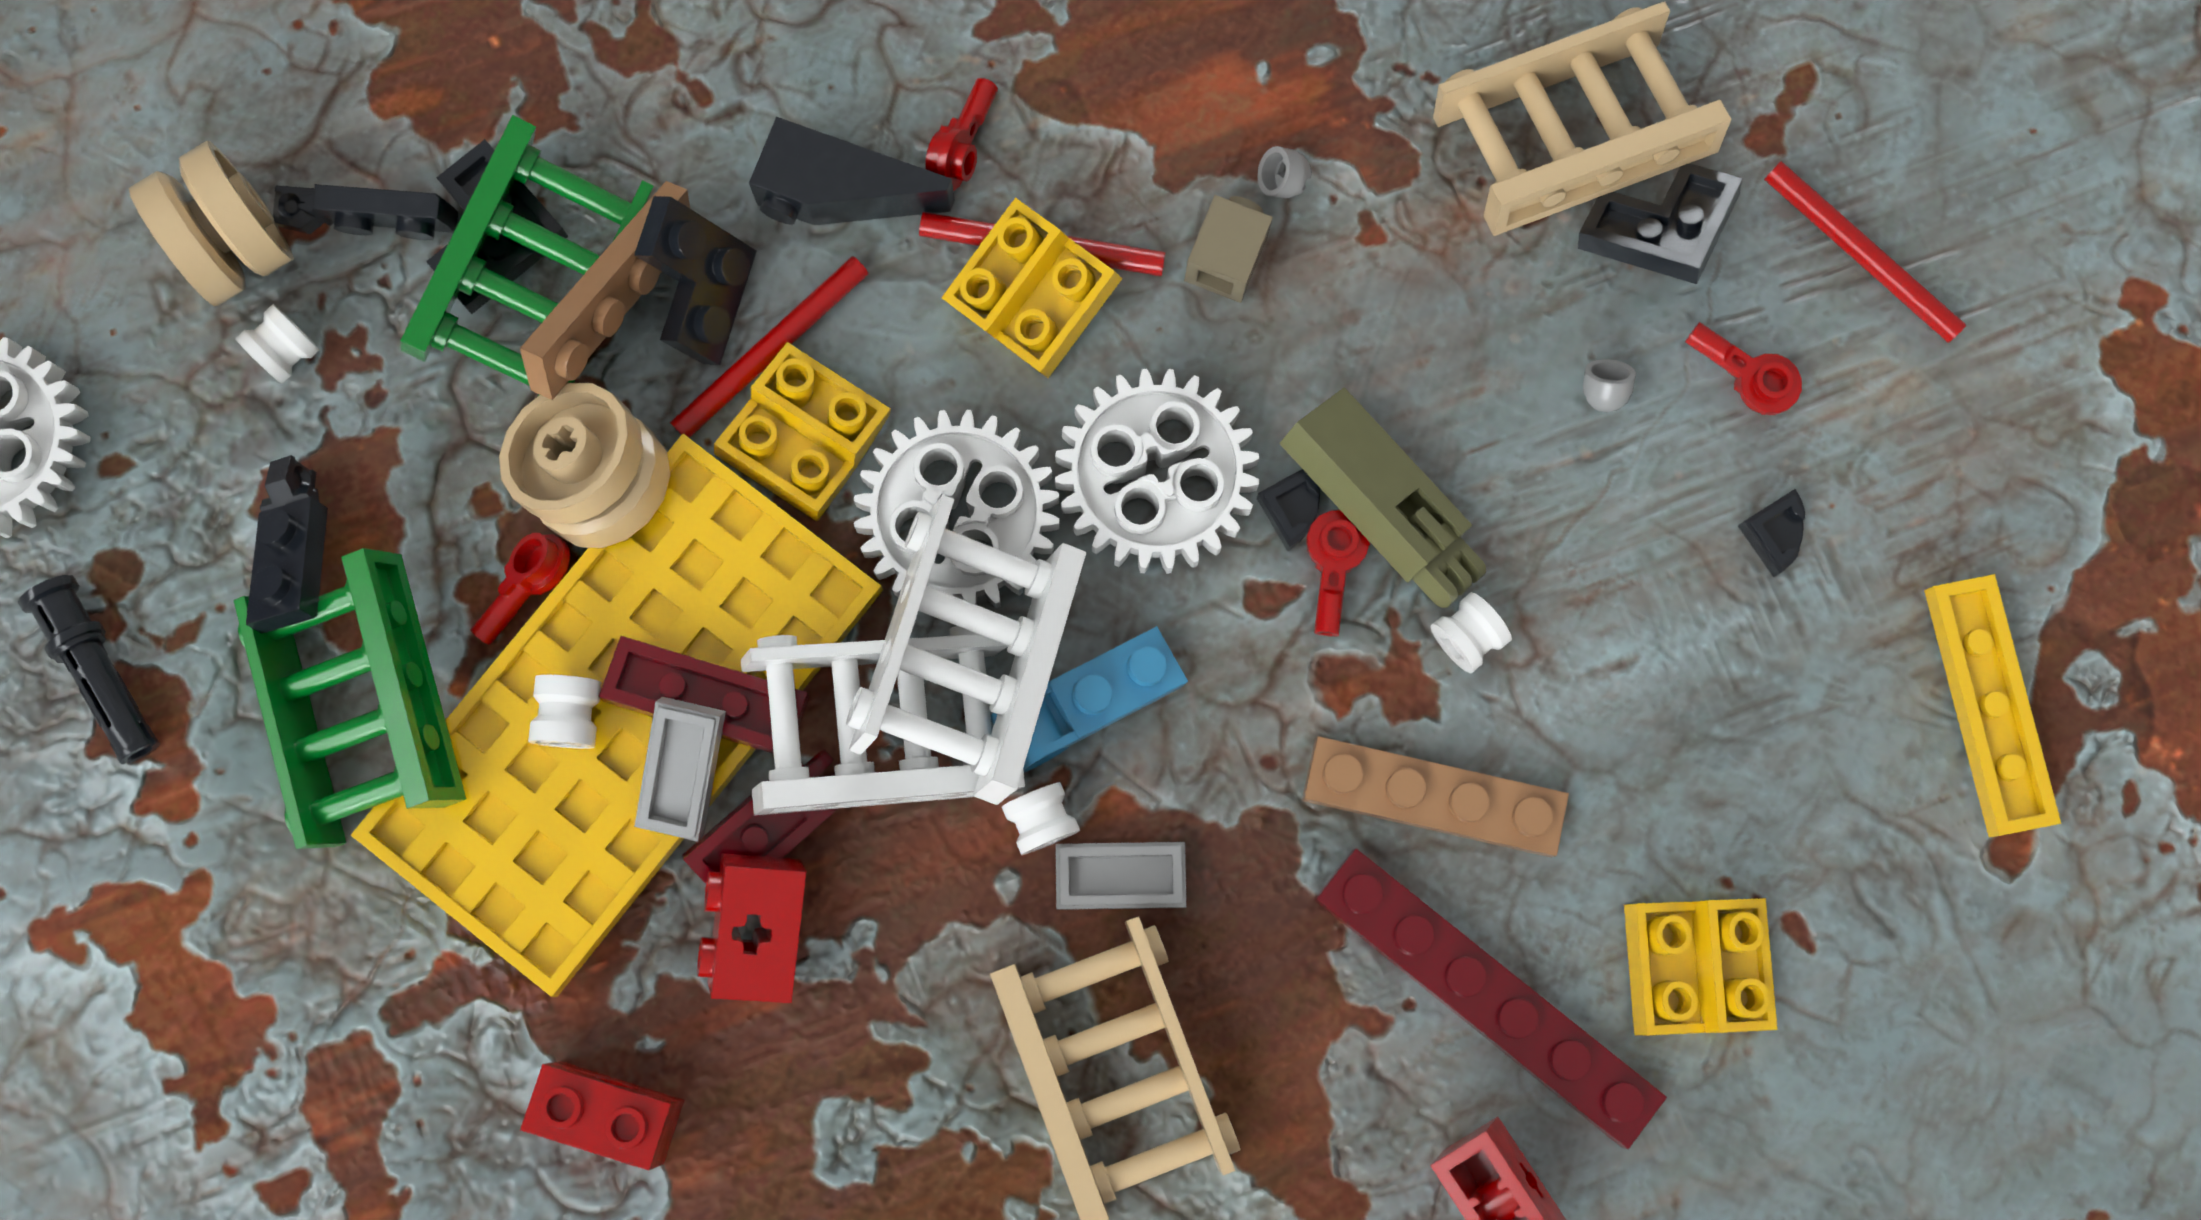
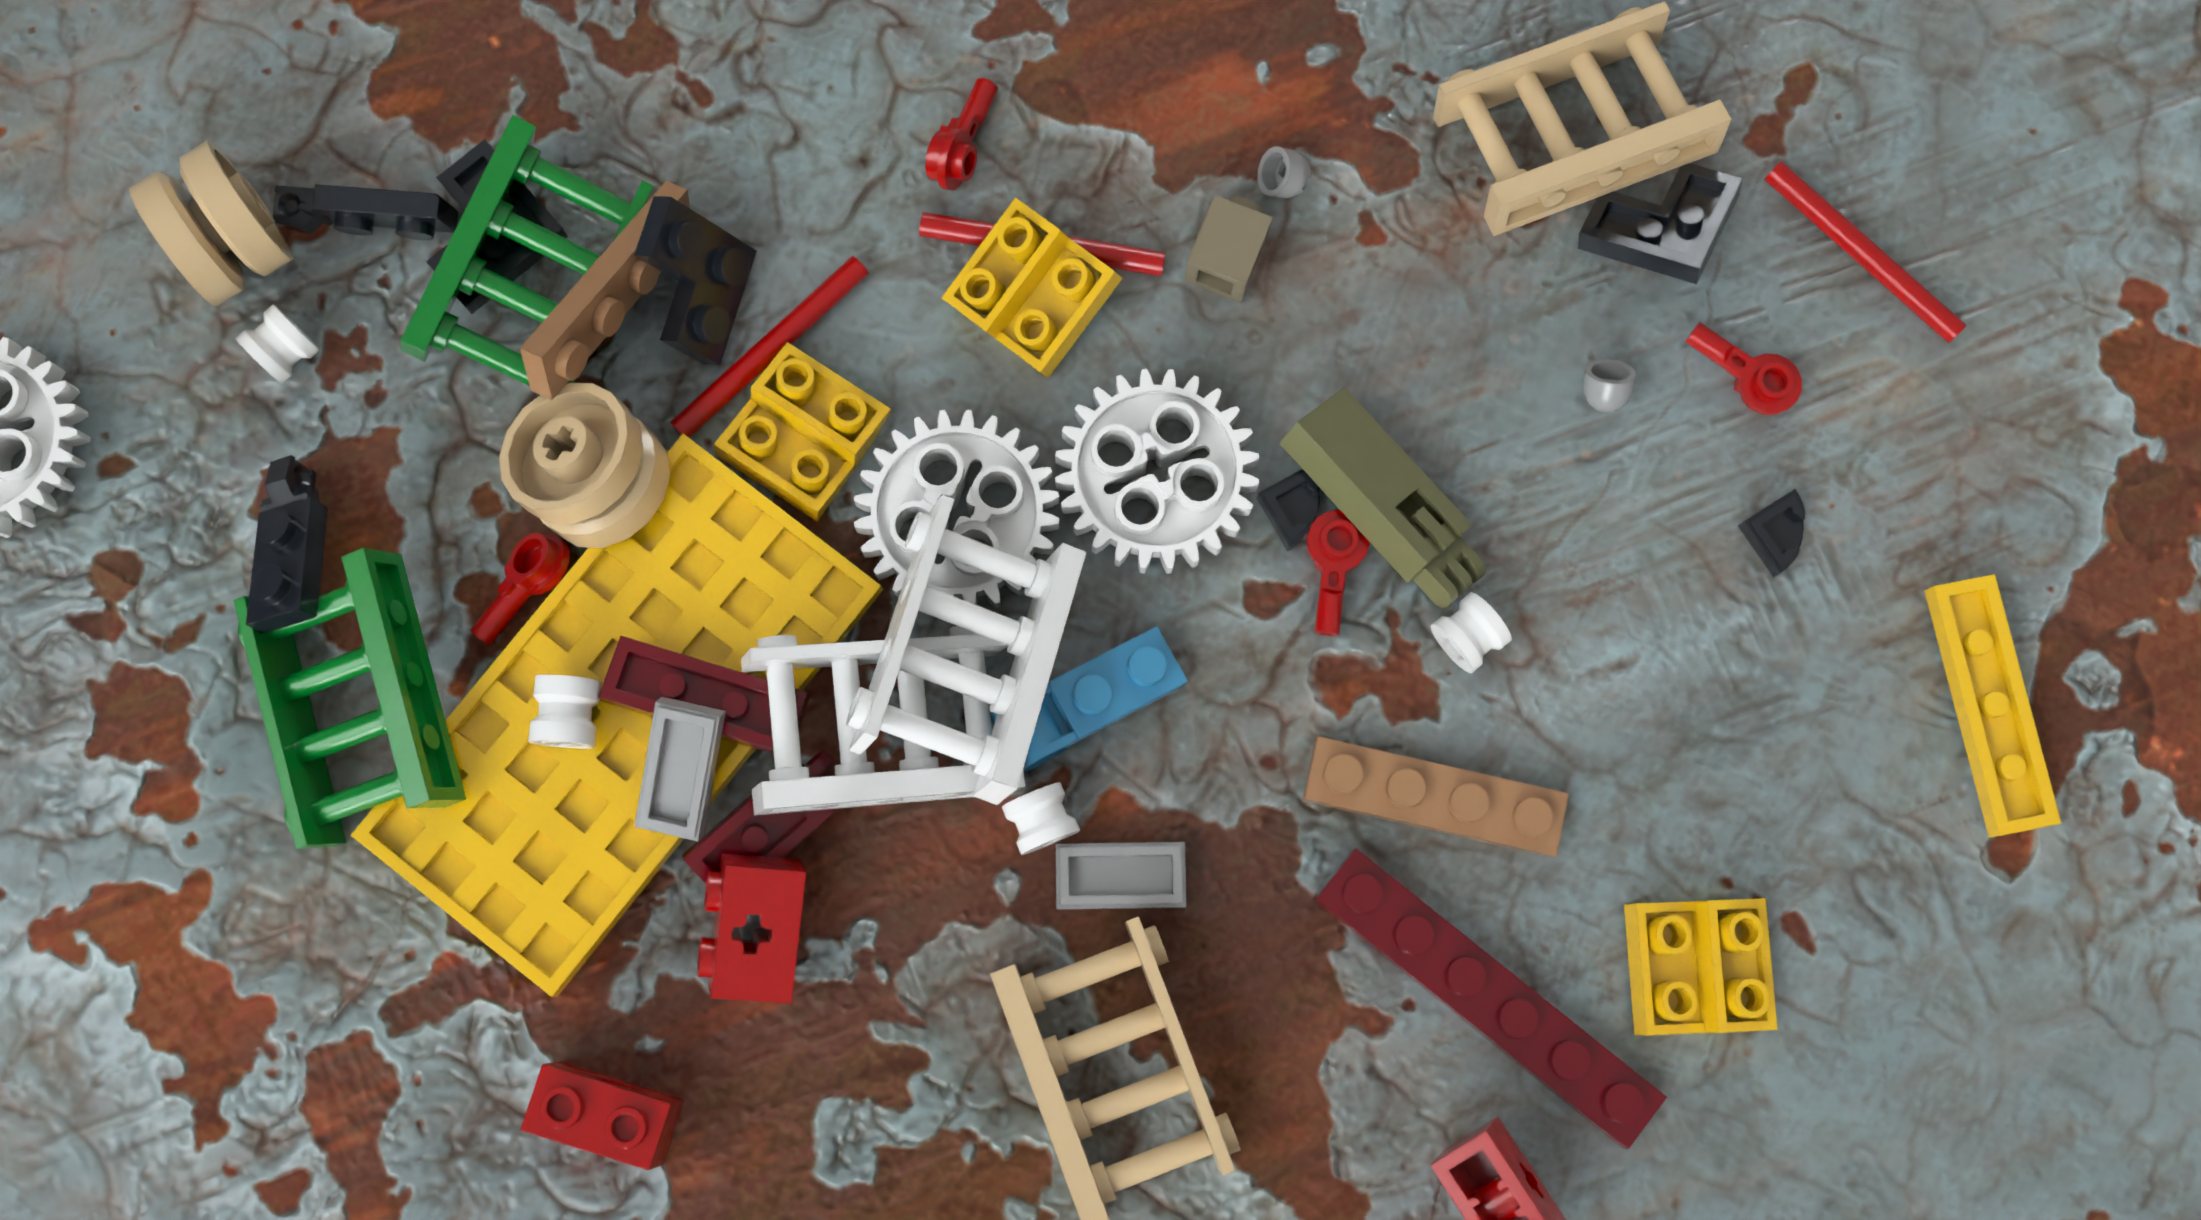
black pin [18,575,160,765] -> none
black slope [749,116,955,225] -> none

